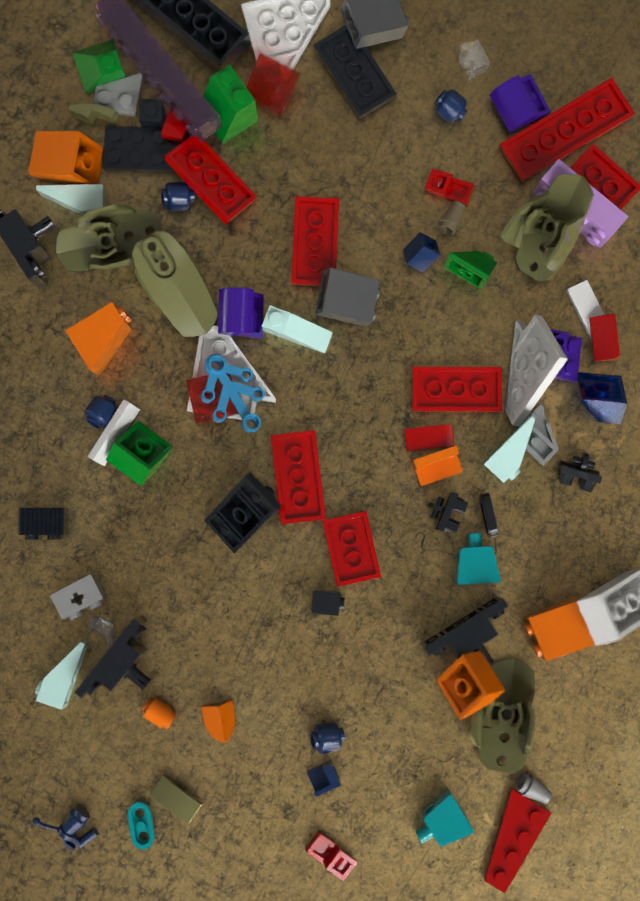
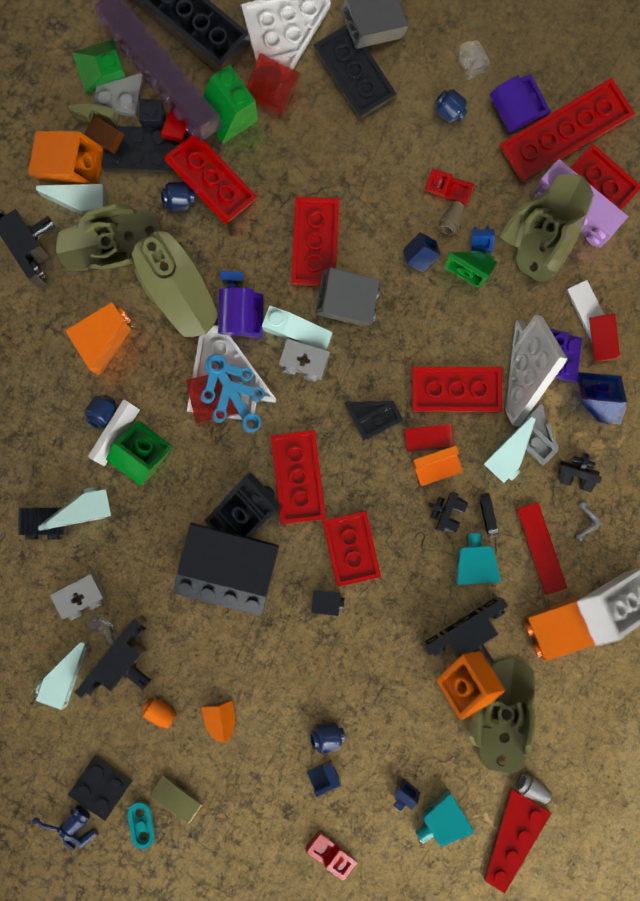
none -> light aqua slope [38,487,111,531]
none -> black plate [68,755,133,821]
none -> reddish brown tile [84,115,125,154]
none -> black slope [173,522,279,616]
none -> blue tile [220,271,245,288]
none -> light grey brick [279,339,330,382]
none -> black wing [344,401,404,441]
none -> dark blue tile [393,779,421,811]
none -> blue tile [470,226,495,252]
none -> red tile [516,502,567,595]
none -> light grey piece [576,500,603,542]

